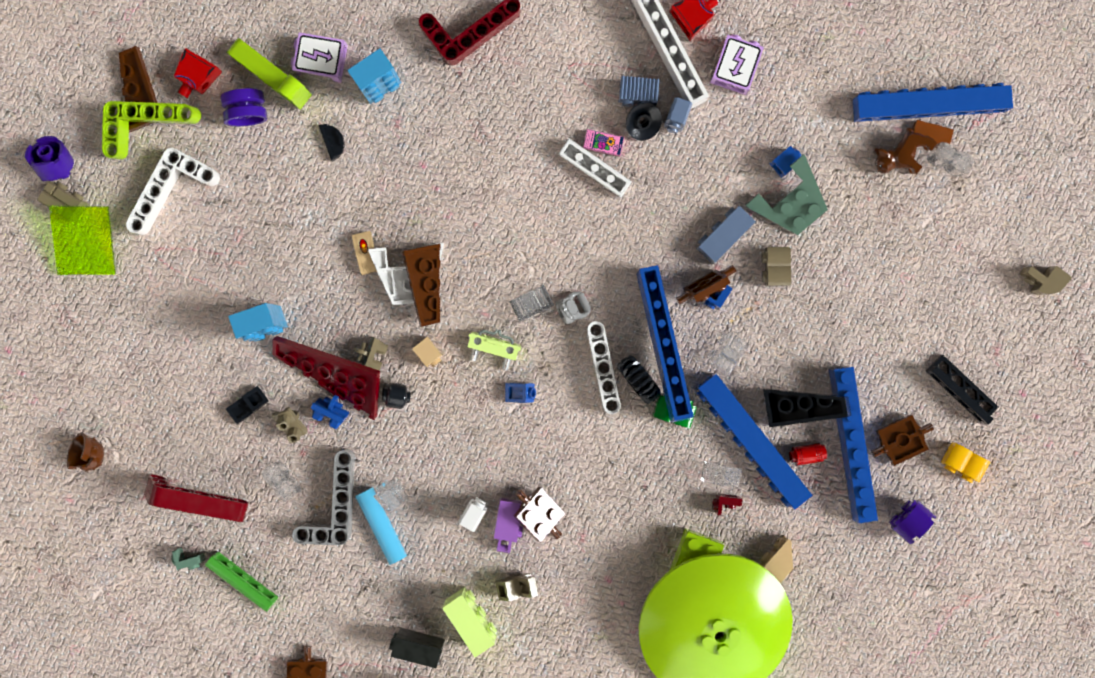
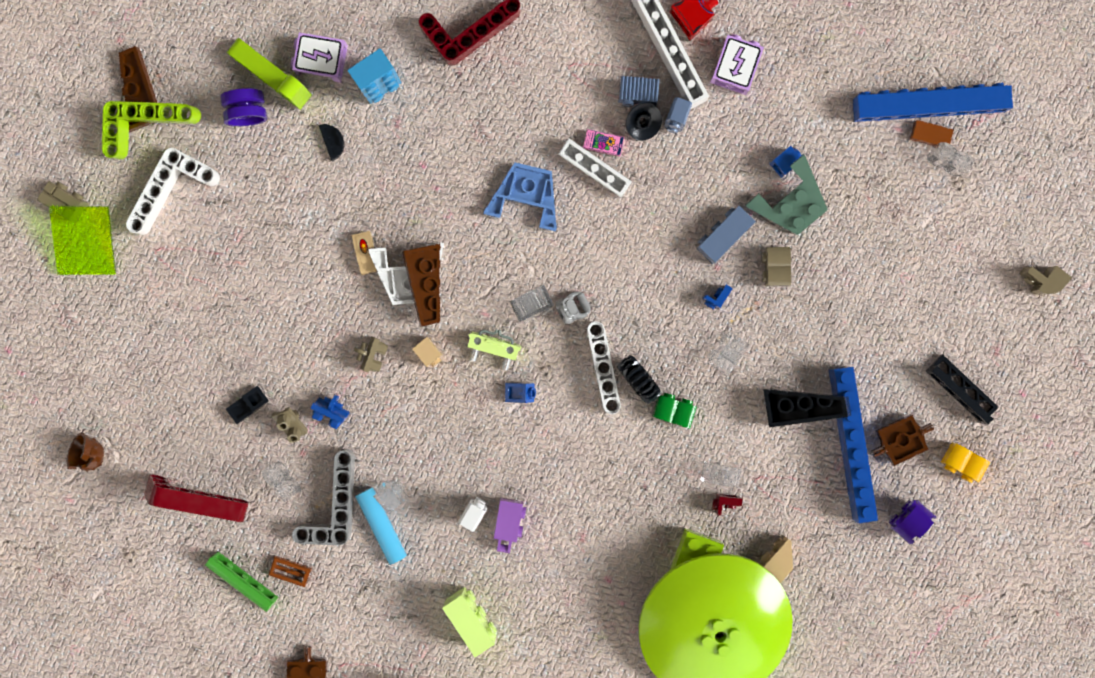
dark purple brick [25,136,74,181] -> none
sand green bracket [171,547,205,570] -> none
red torso [174,48,222,99] -> none
dark azure brick [228,303,288,342] -> none
dark red wing [272,336,380,421] -> none
black head [382,383,411,409] -> none
pearl dark grey brick [389,628,445,668] -> none
dark tan brick [495,573,538,601] -> none
plate [513,487,565,543] -> none
blue brick [636,265,694,423] -> none
reddish brown plate [676,265,737,305] -> none
blue brick [696,374,813,510] -> none
red head [789,443,827,466] -> none
reddish brown animal [874,128,937,174] -> none
none -> dark orange tile [268,556,312,587]
none -> medium blue wing [483,162,557,232]

